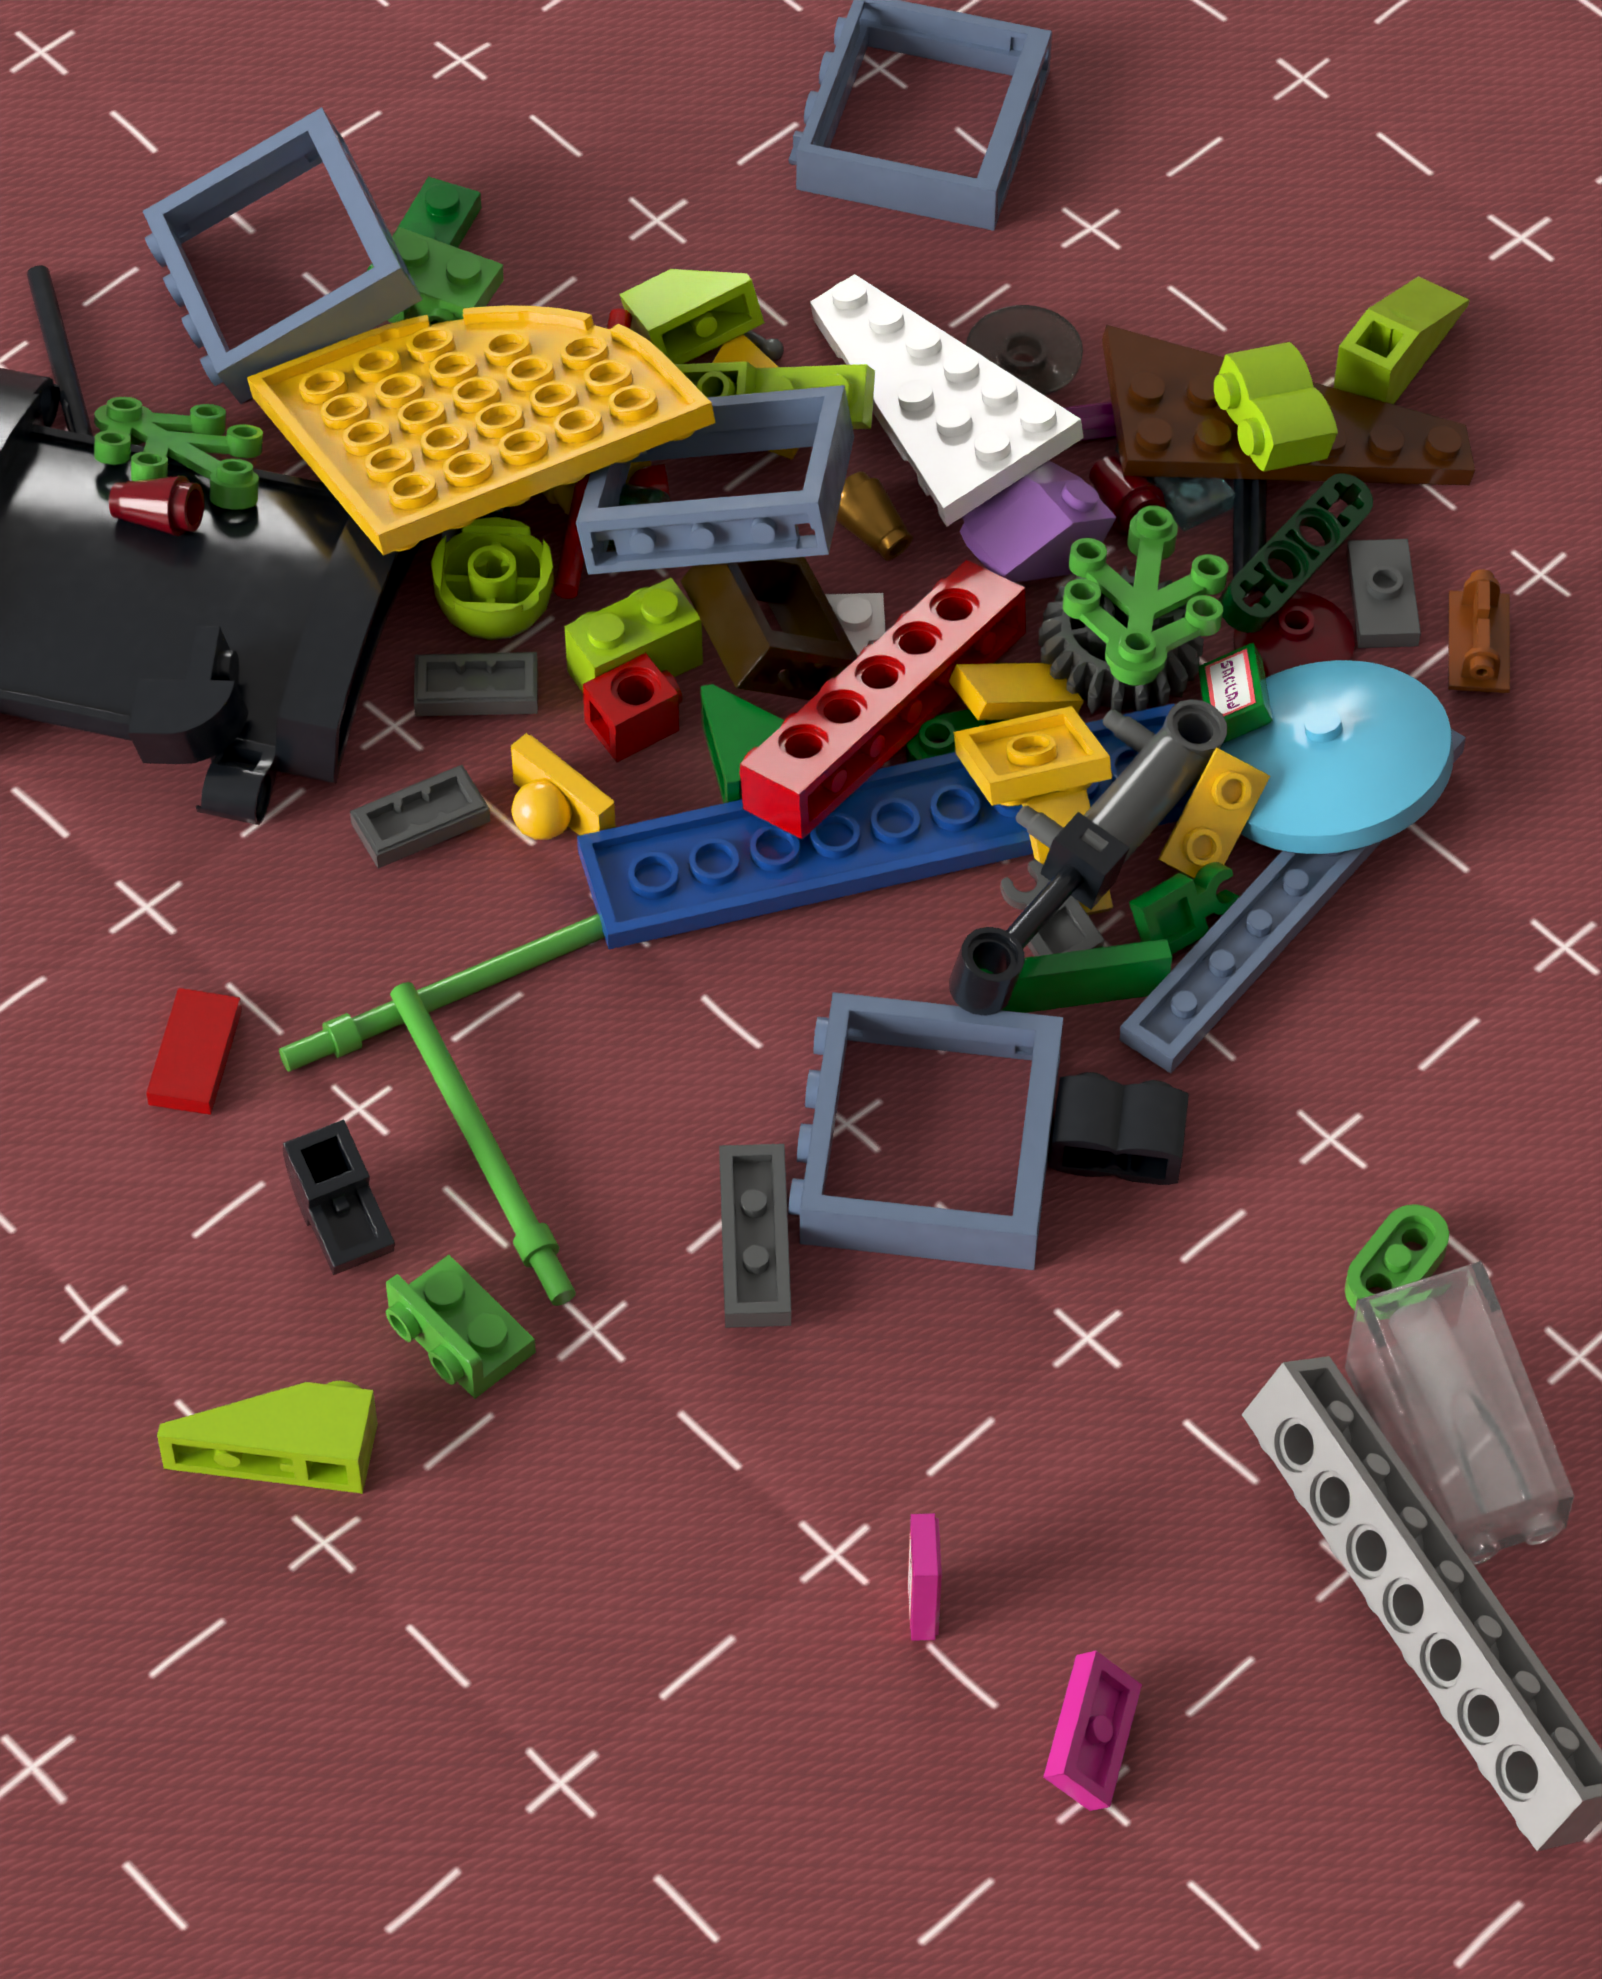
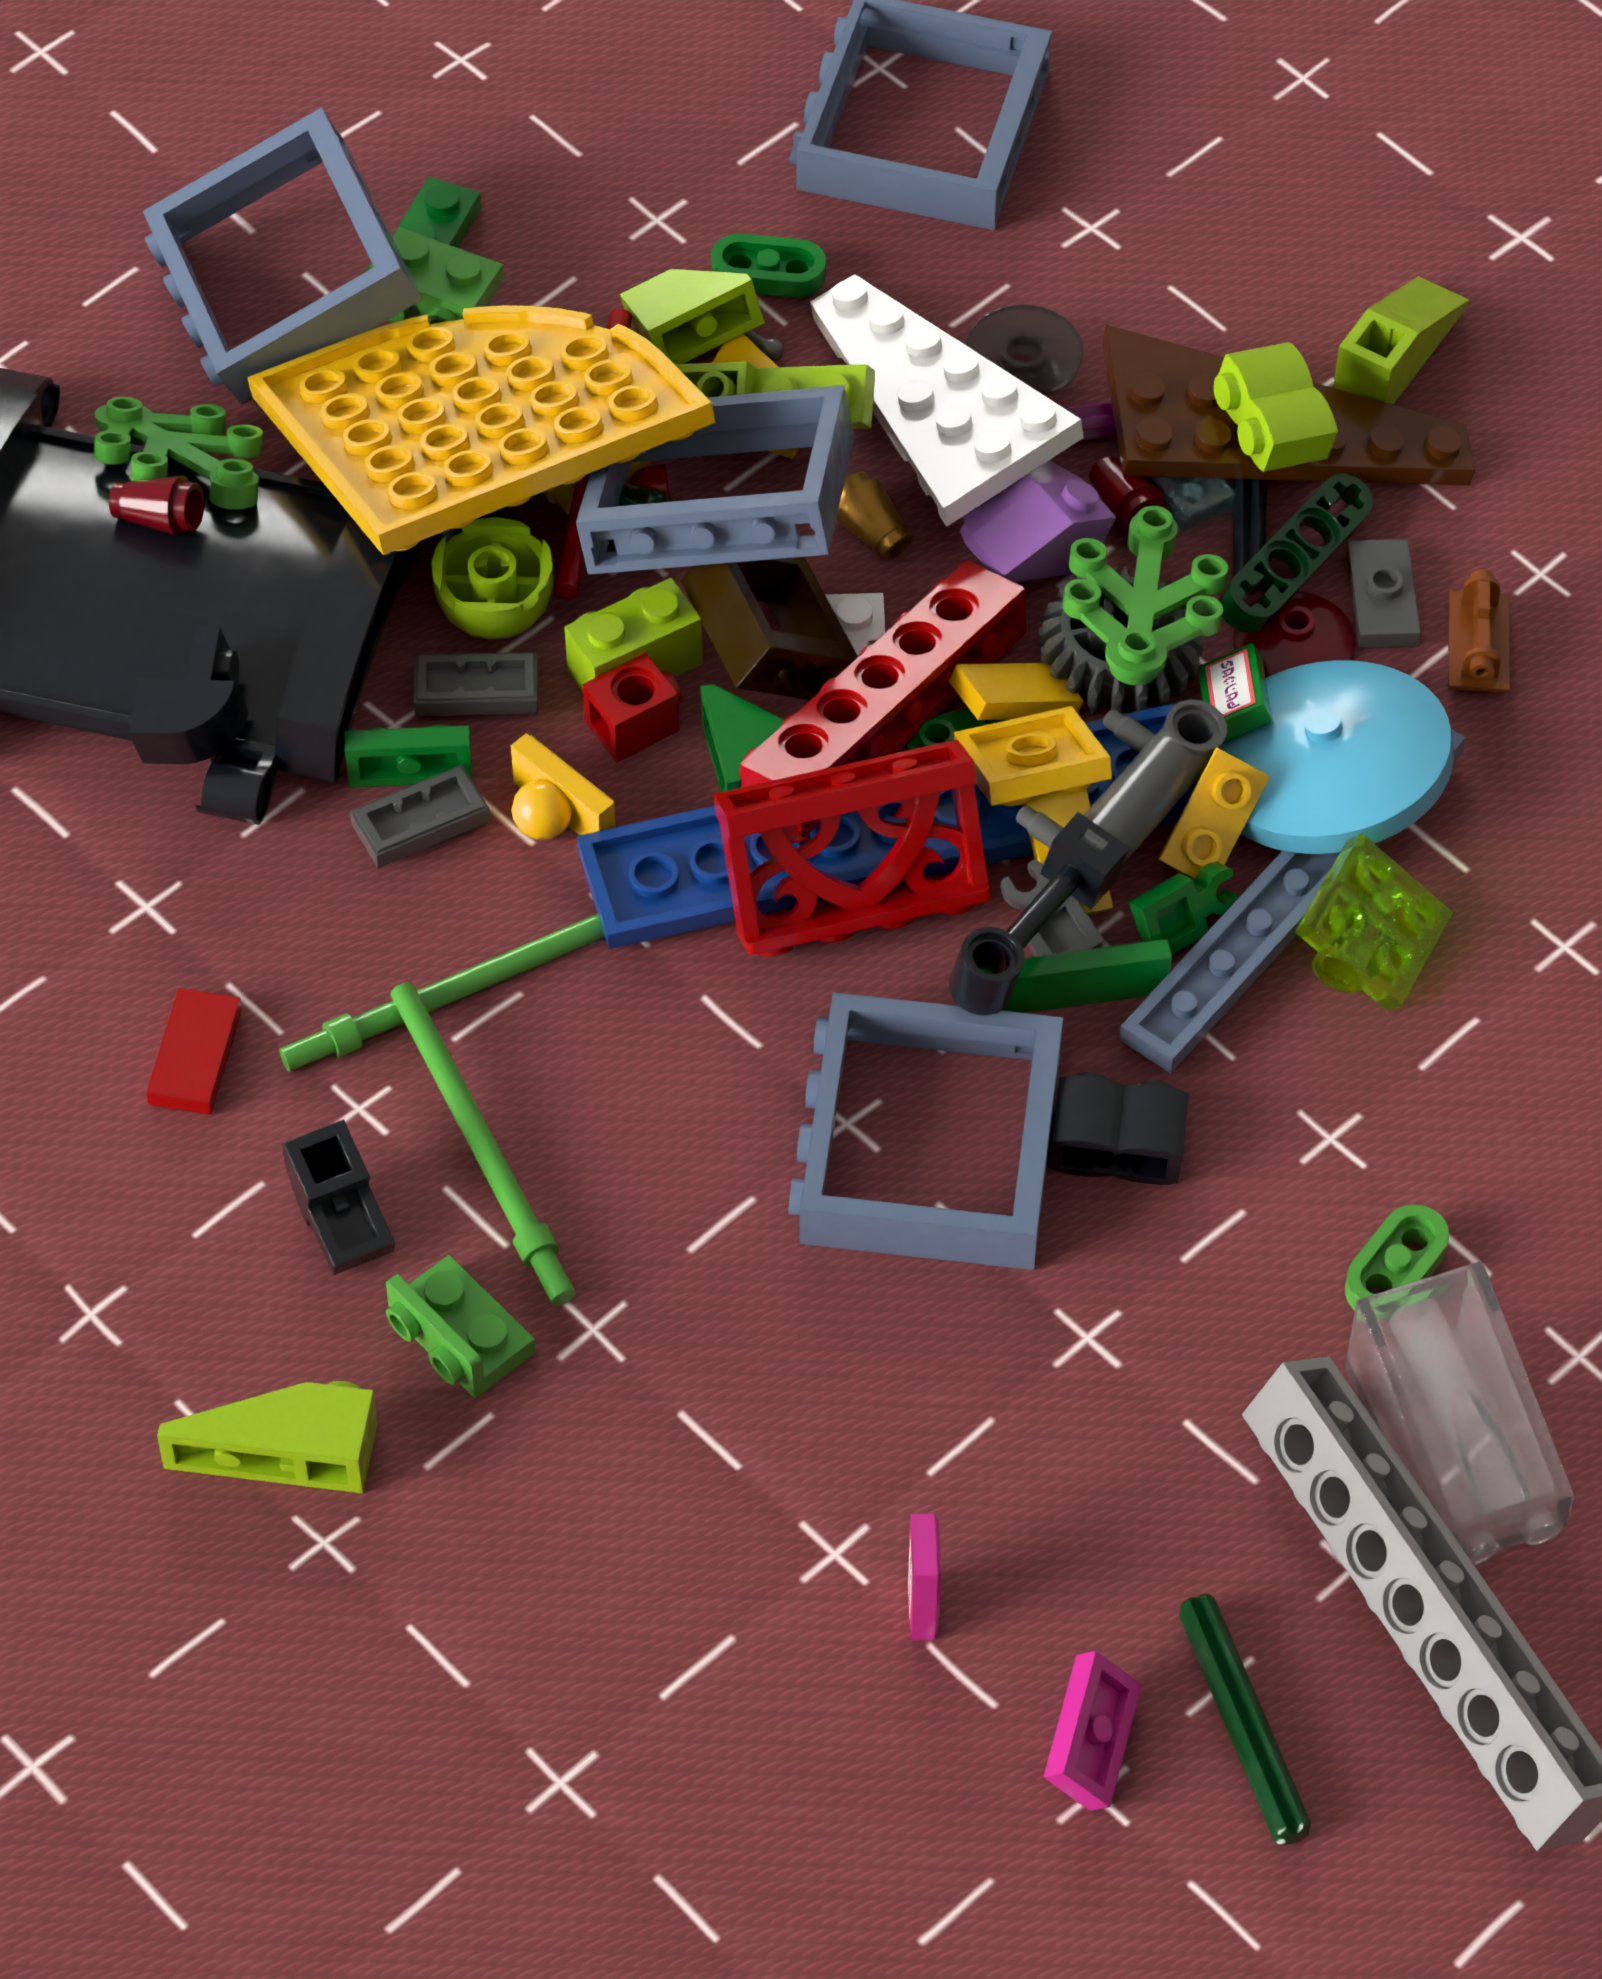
black bar [27,265,93,436] -> none
dark grey plate [719,1144,791,1328] -> none
none -> green plate [345,724,473,788]
none -> green plate [711,233,826,298]
none -> red fence [713,740,992,957]
none -> dark green axle [1179,1594,1311,1846]
none -> clear neon green plate [1295,833,1453,1012]

